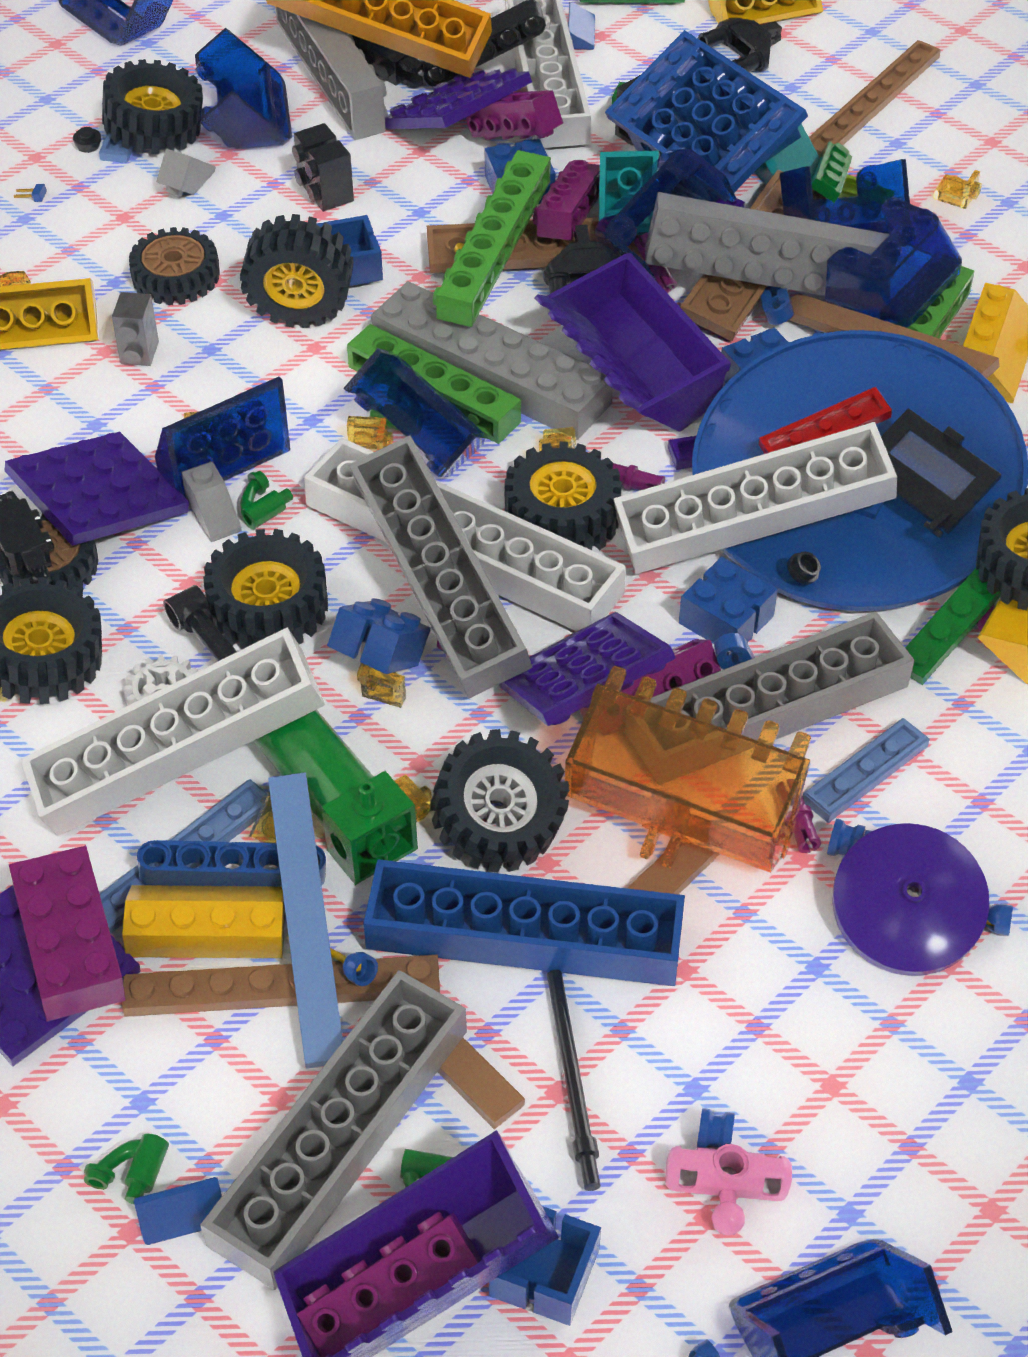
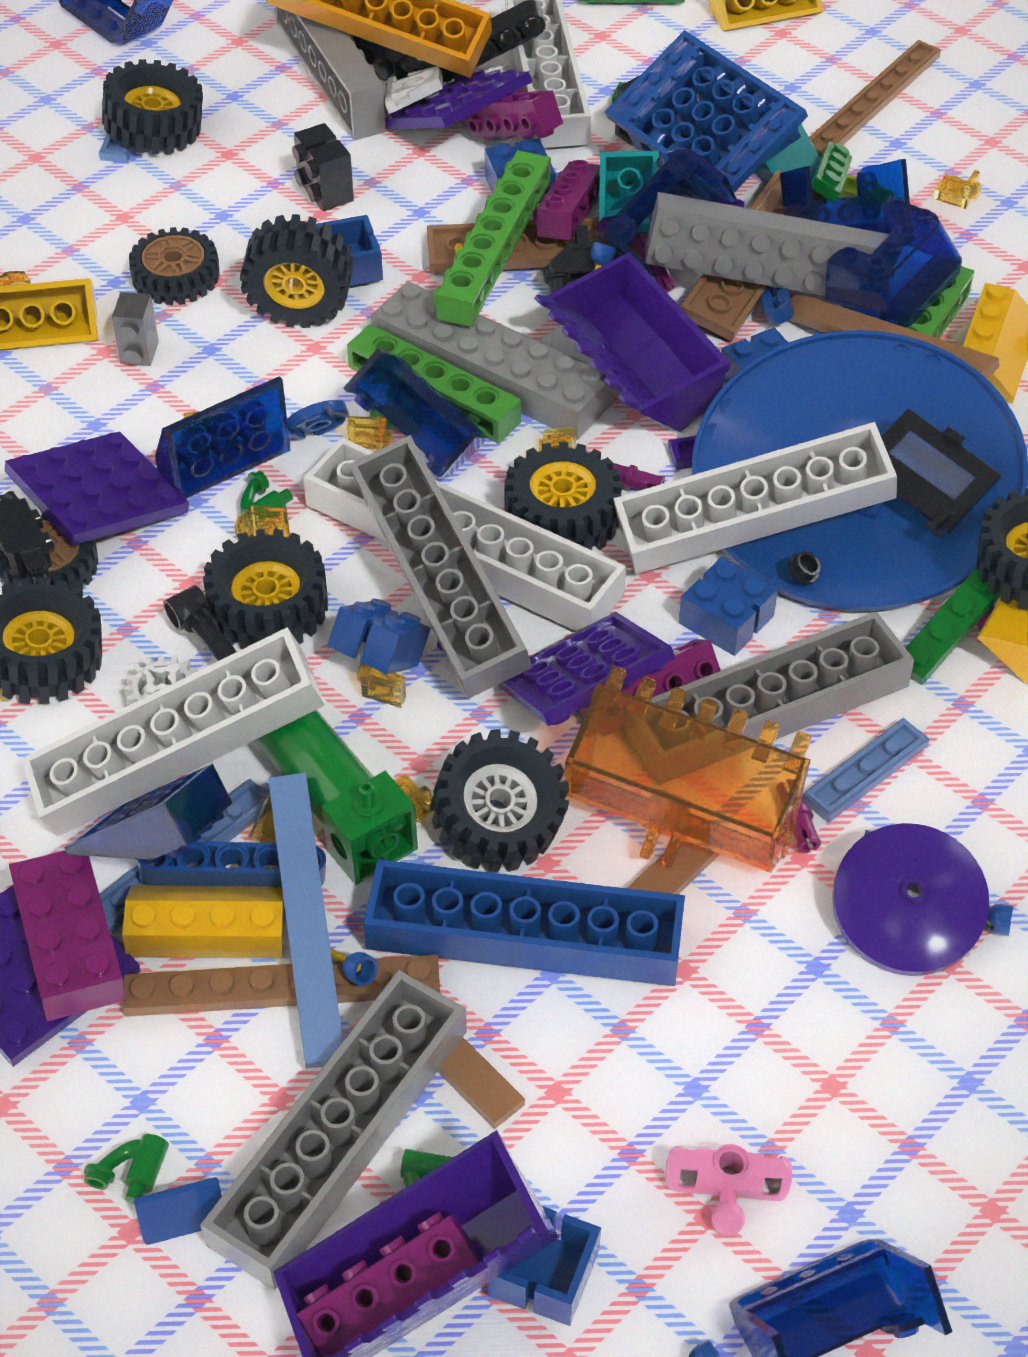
blue piece [13,183,47,202] -> none
black plate [73,127,102,153] -> none
light grey slope [156,149,216,197] -> none
light grey slope [181,462,242,543] -> none
clear blue windscreen [195,27,292,150] -> none
black bar [547,970,601,1191] -> none
slope [568,2,595,50] -> none
blue wheel [697,1108,735,1148] -> none
black connector [698,18,782,72] -> none
blue beam [714,633,755,670] -> none
red plate [759,387,892,454] -> none
blue wheel [827,818,866,856] -> none
none -> clear blue slope [64,763,232,860]
none -> clear yellow bracket [235,506,290,538]
none -> blue tile [285,400,349,439]
none -> white wing [385,66,443,114]
none -> blue hinge [590,242,616,270]

